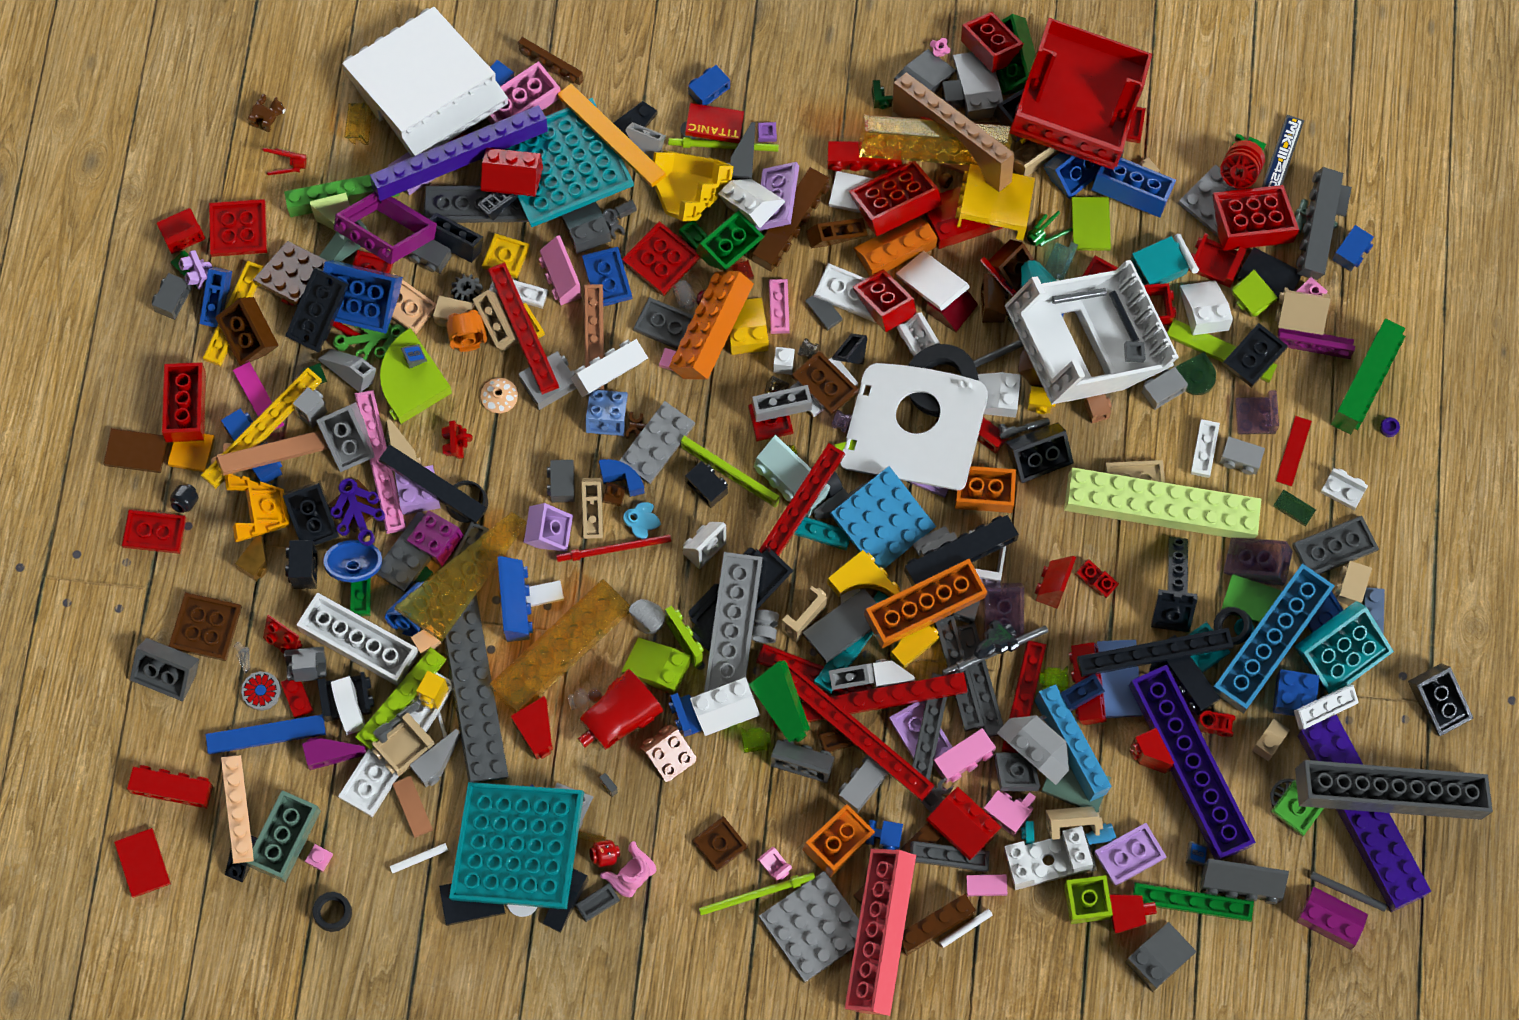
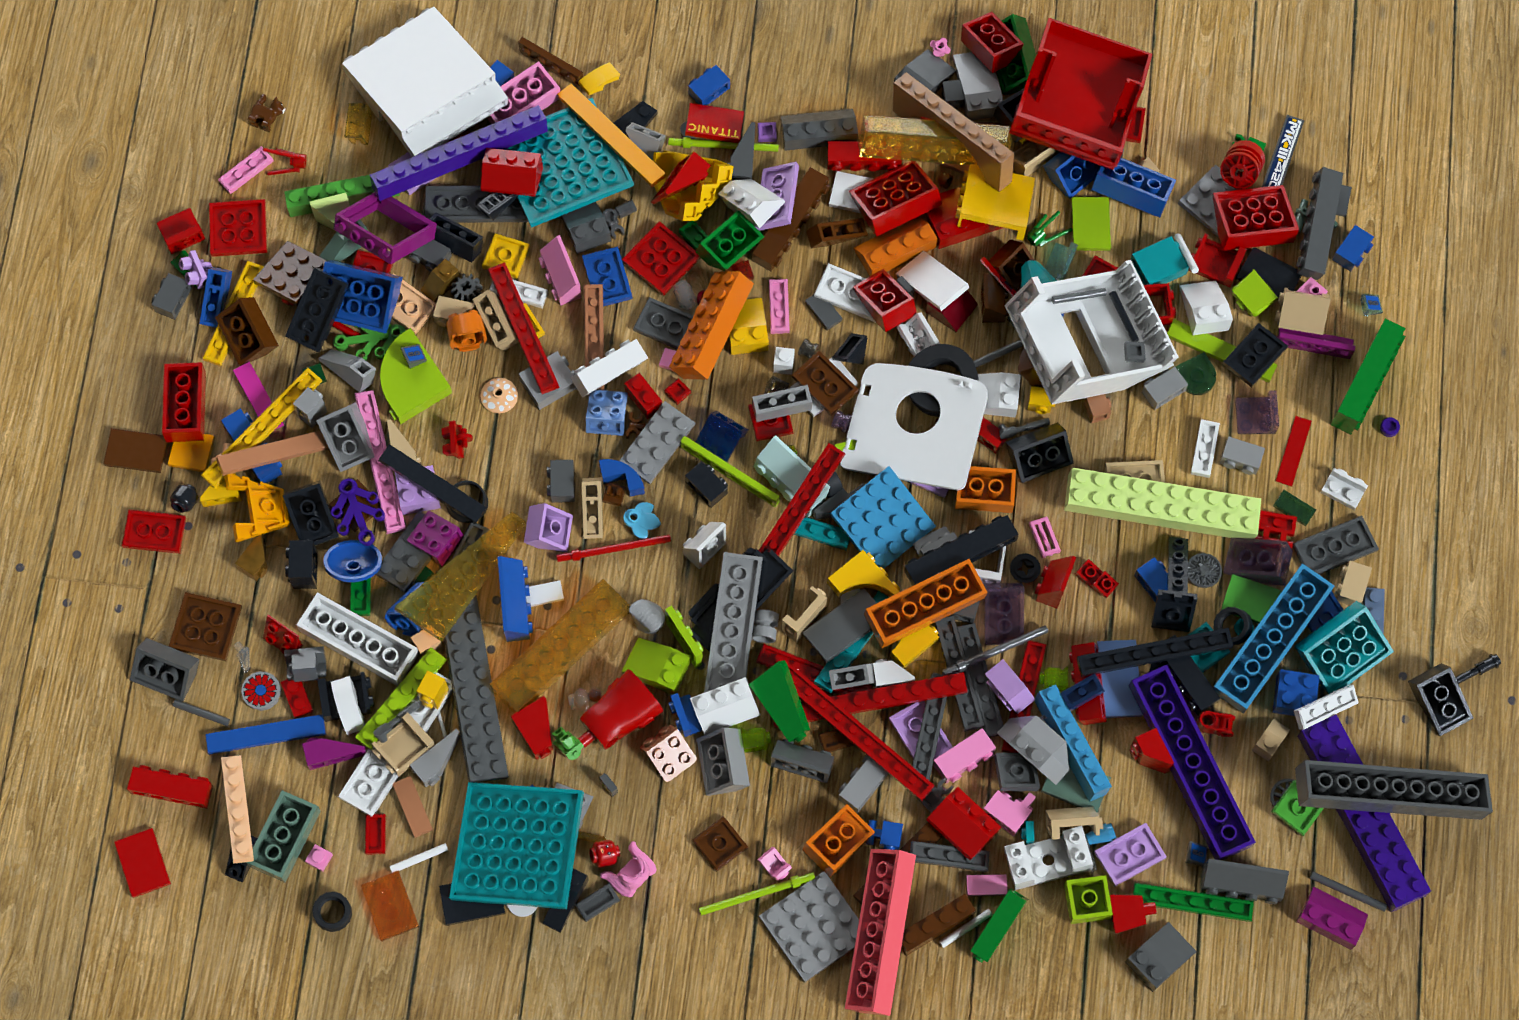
dark green bracket [871,80,893,109] -> none
black rock [974,619,1020,659] -> none
none -> dark grey bar [173,699,230,726]
none -> yellow slope [200,473,242,507]
none -> bright pink tile [218,146,274,194]
none -> clear orange tile [361,871,419,942]
none -> red tile [365,814,386,855]
none -> pearl gold slope [421,258,460,303]
none -> bright green hips [552,727,584,760]
none -> yellow slope [578,62,620,96]
none -> red brick [624,372,662,419]
none -> red slope [651,151,711,204]
none -> red tile [664,378,691,405]
none -> clear blue bracket [695,411,749,462]
none -> light grey slope [697,727,750,796]
none -> dark grey slope [780,109,858,151]
none -> dark grey tile [897,276,914,297]
none -> green slope [971,888,1029,963]
none -> lavender brick [985,659,1036,714]
none -> black gear [1010,553,1041,584]
none -> bright pink tile [1029,516,1061,559]
none -> blue brick [1134,557,1167,602]
none -> dark grey wheel [1188,553,1222,588]
none -> red plate [1253,510,1297,550]
none -> slope [1360,294,1383,316]
none -> black pin [1444,654,1501,688]

